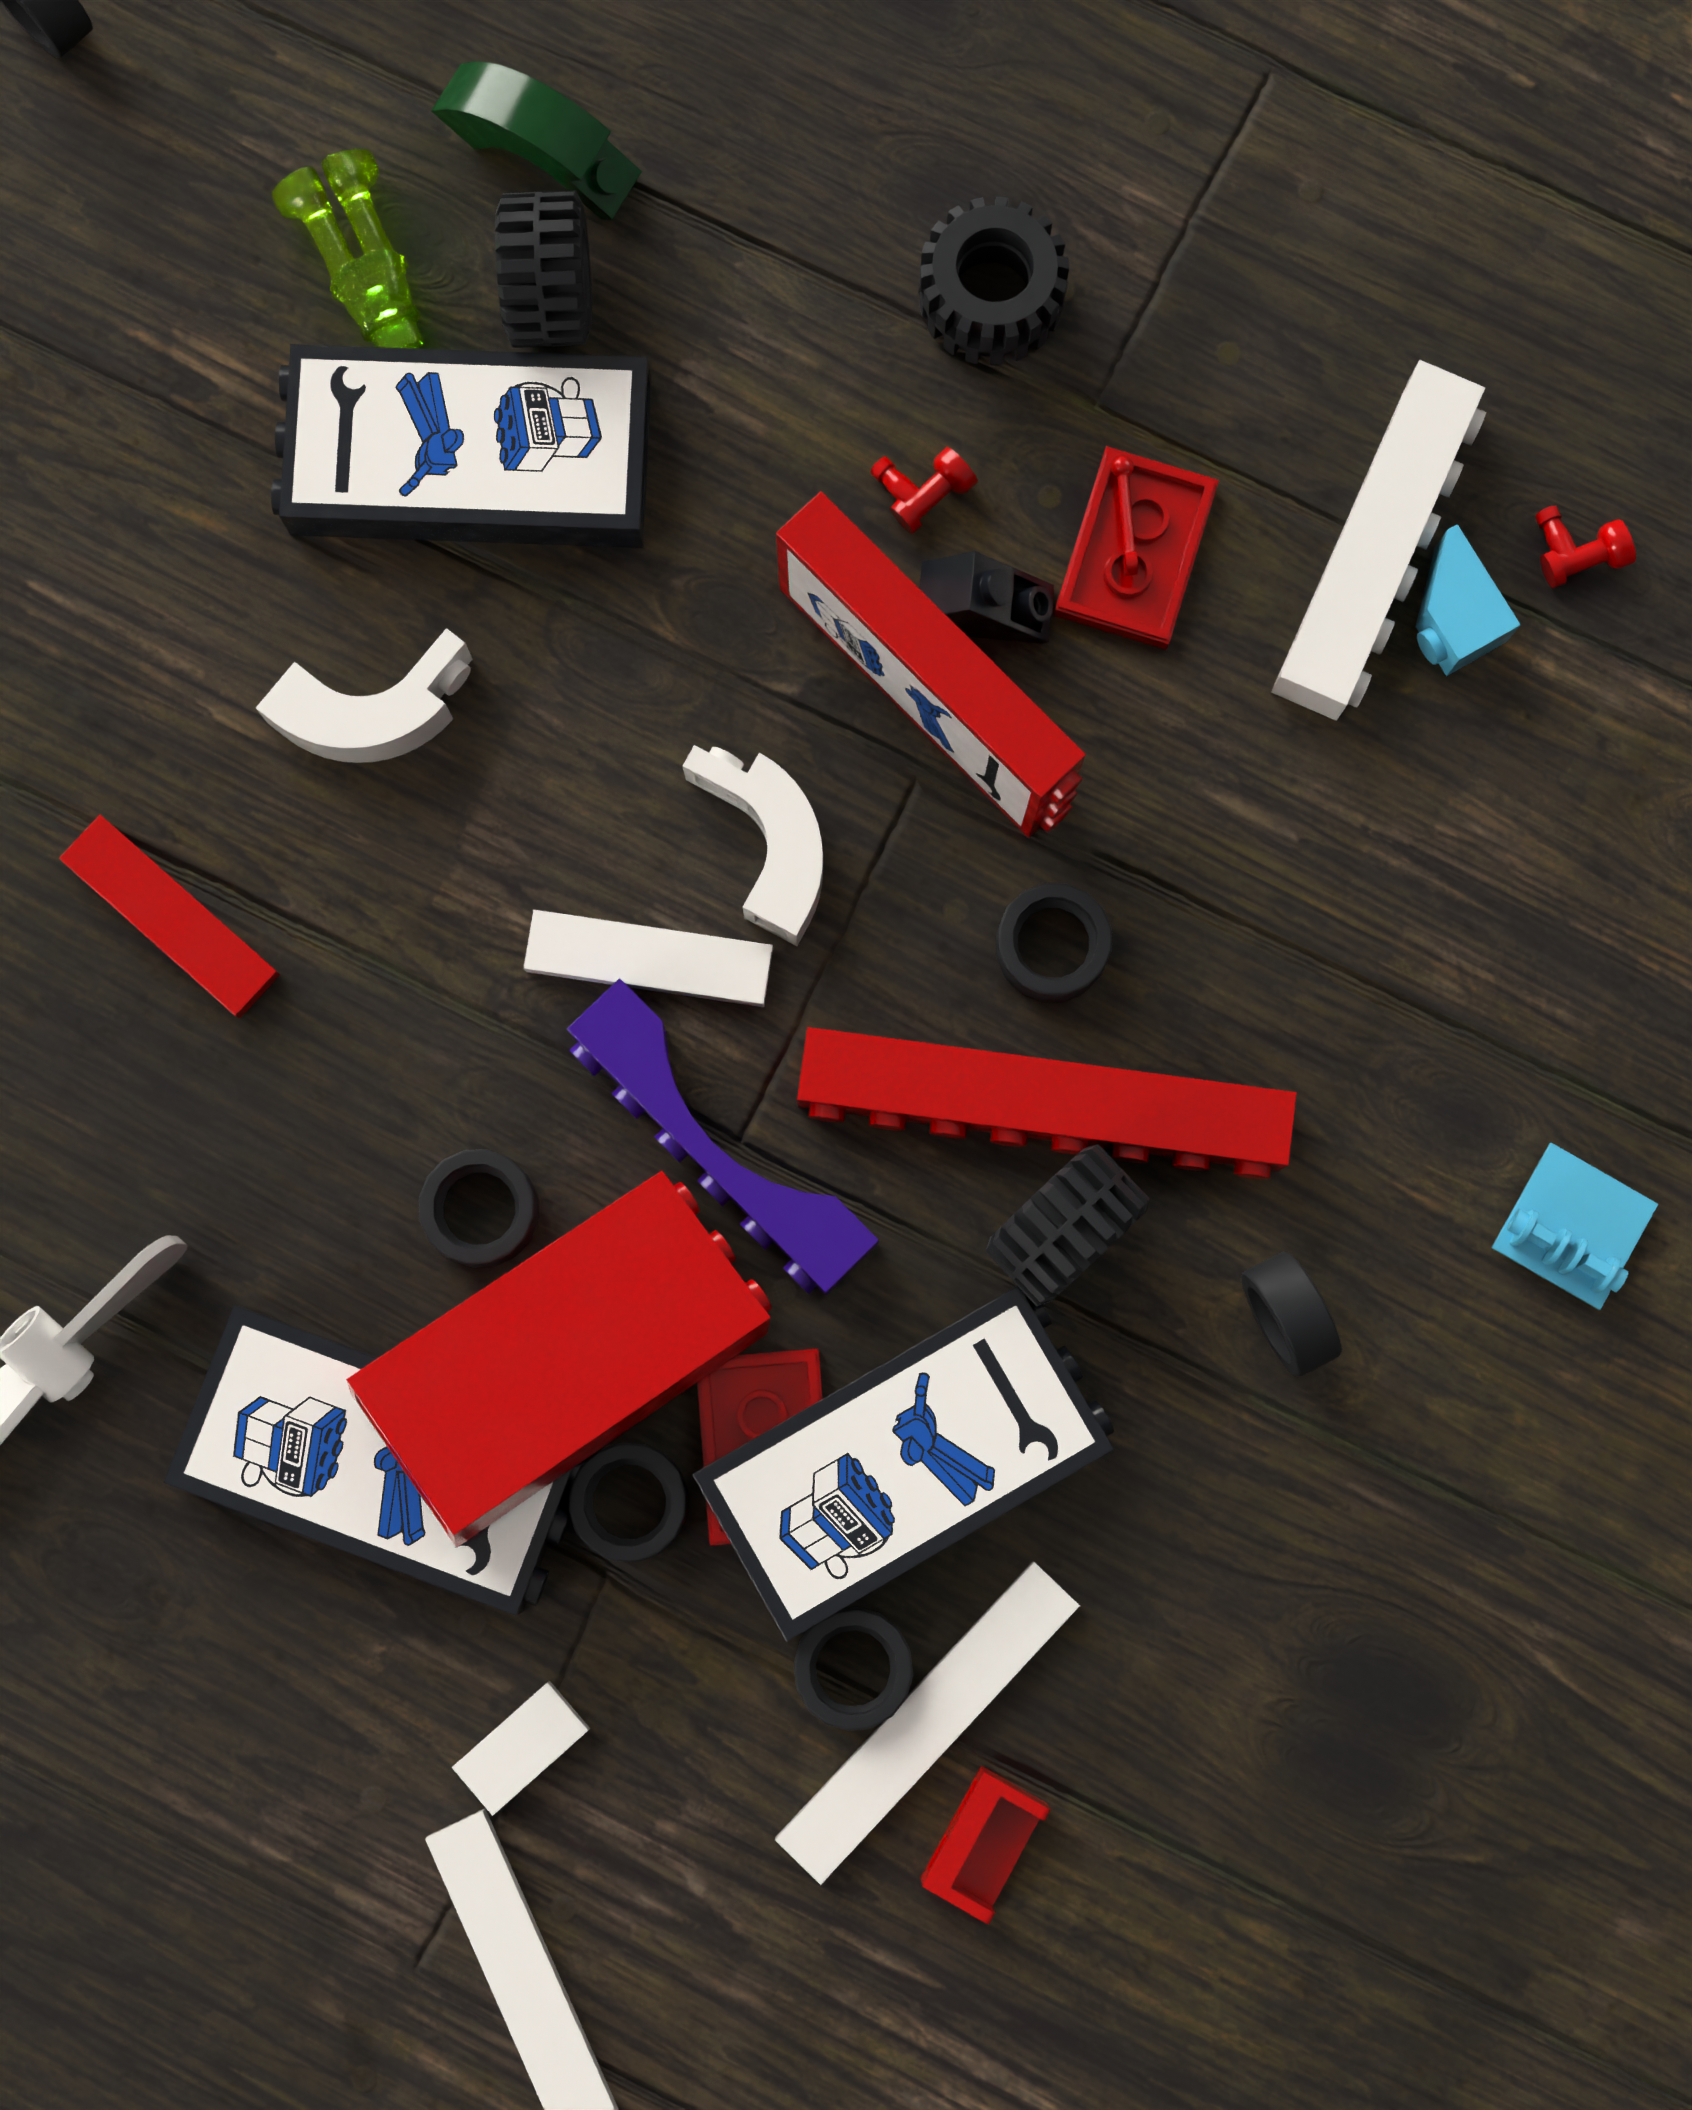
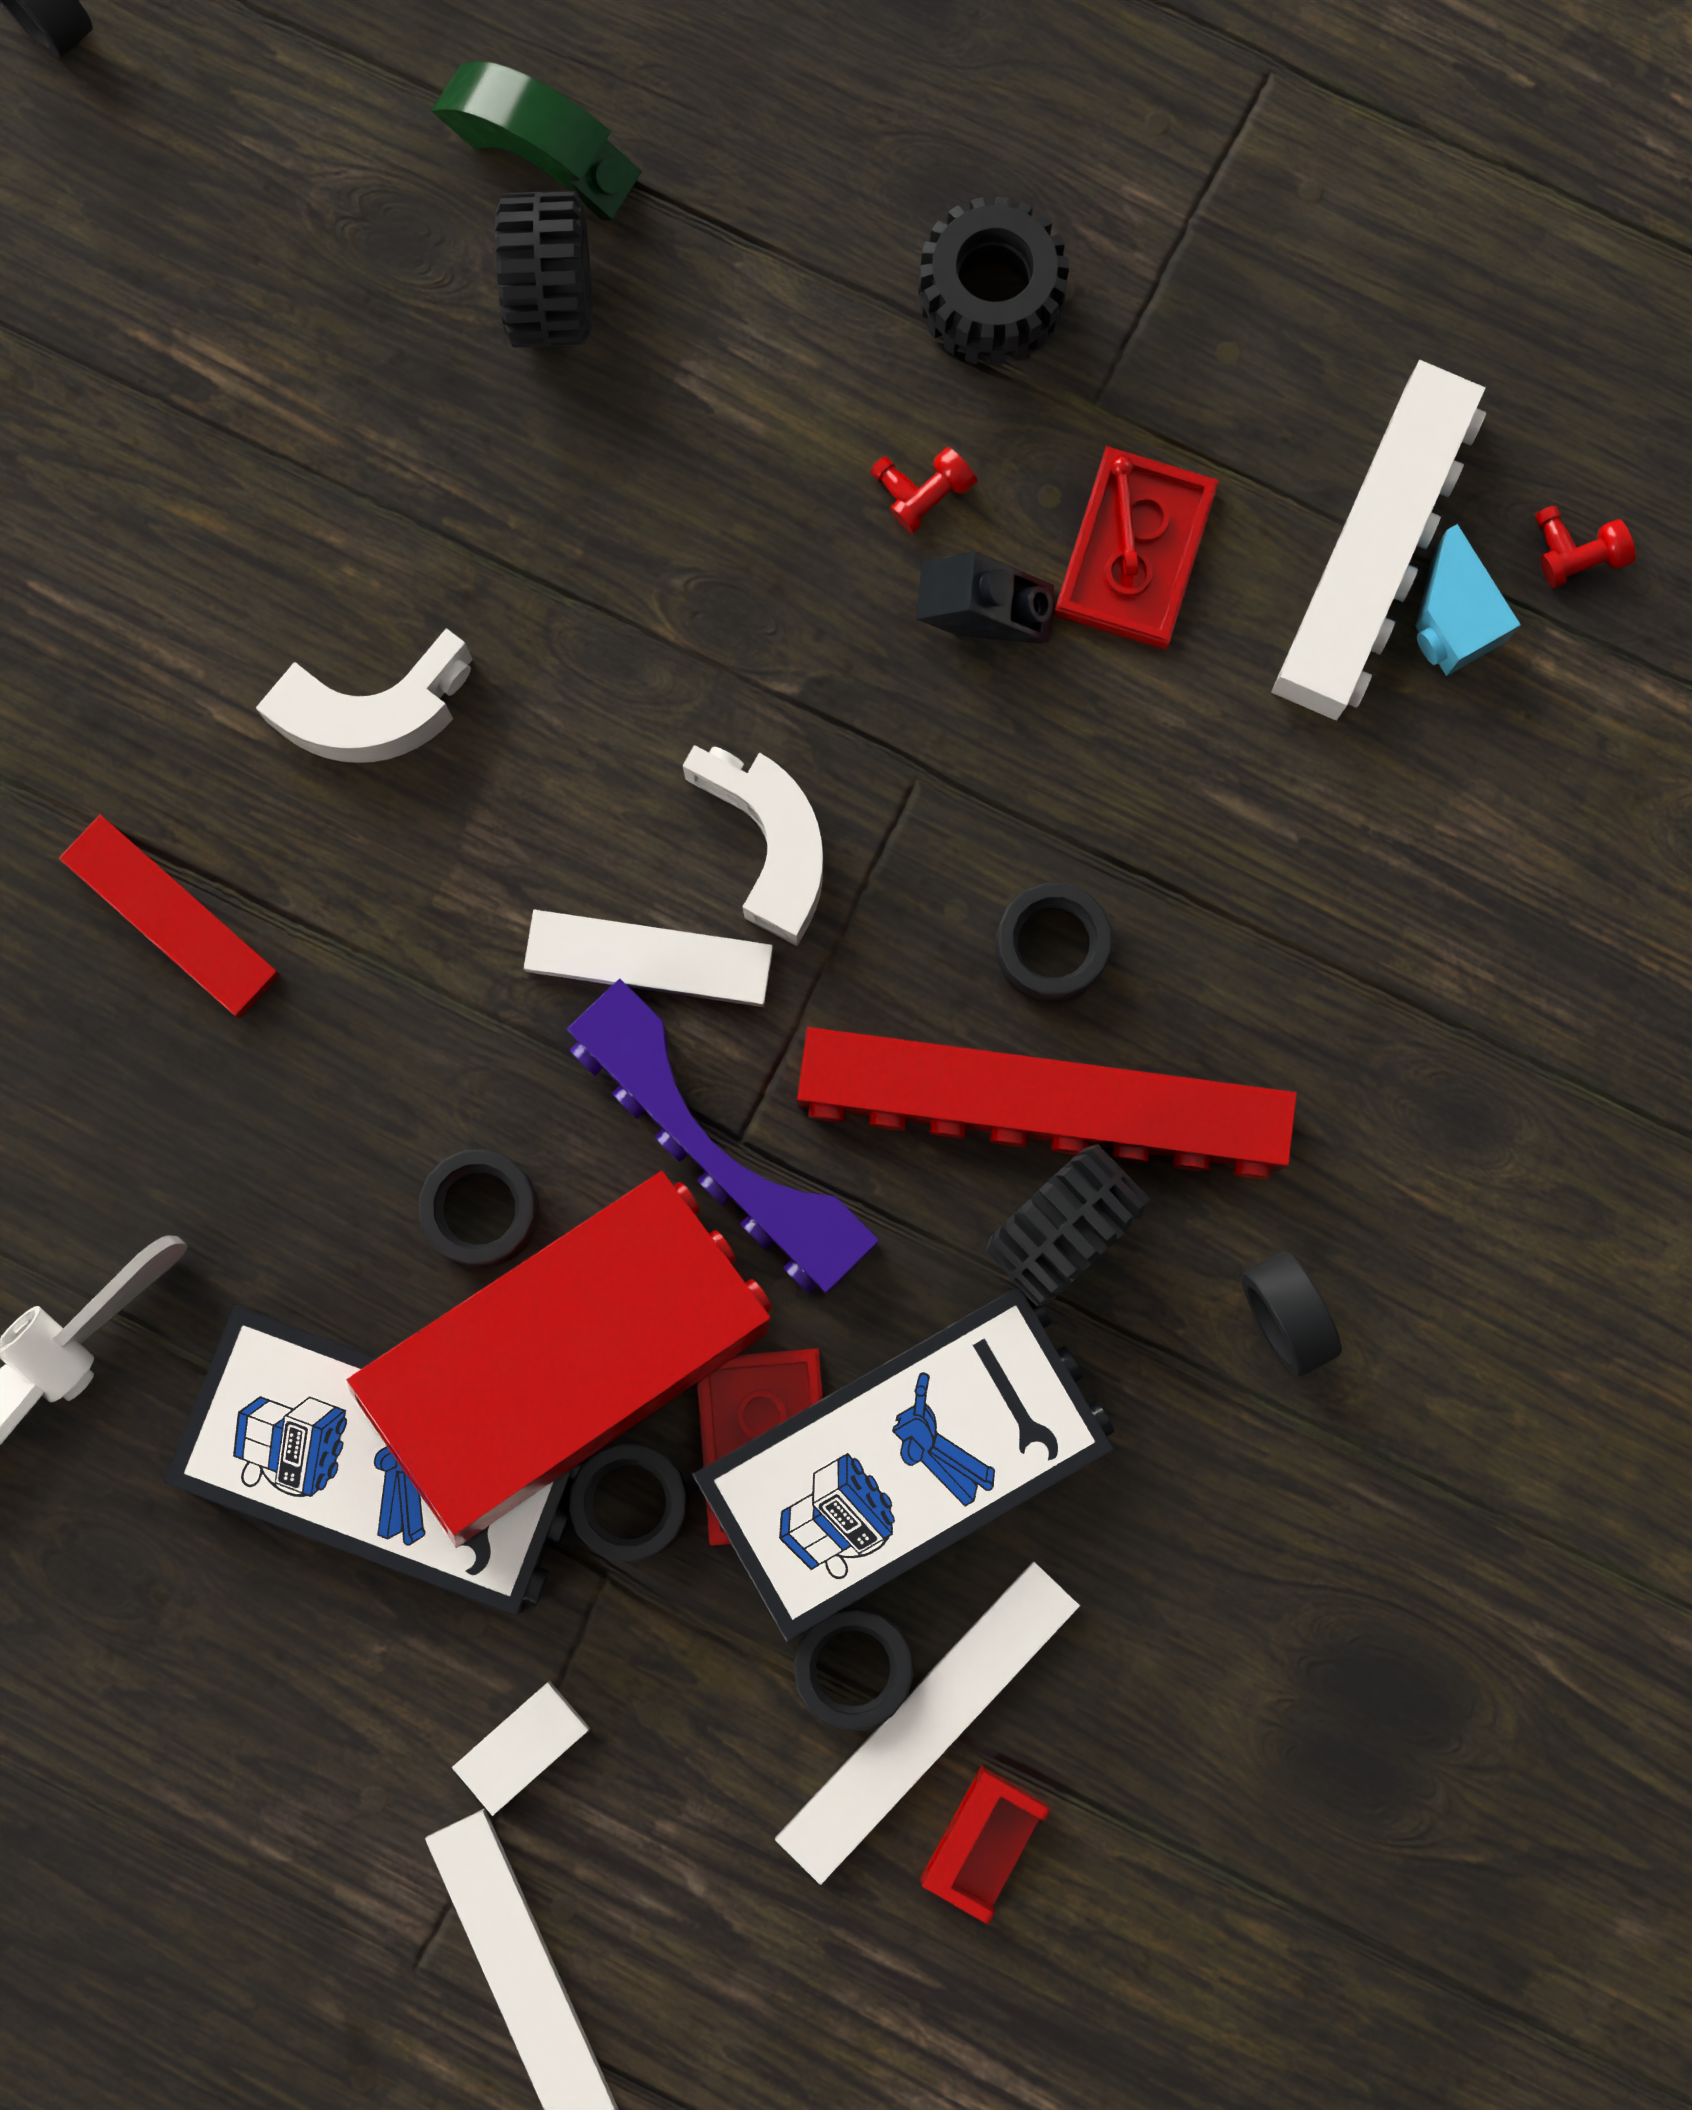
clear neon green piece [271,149,424,349] -> none
brick [271,344,651,548] -> none
red brick [776,491,1086,838] -> none
medium azure hinge [1491,1143,1658,1310] -> none

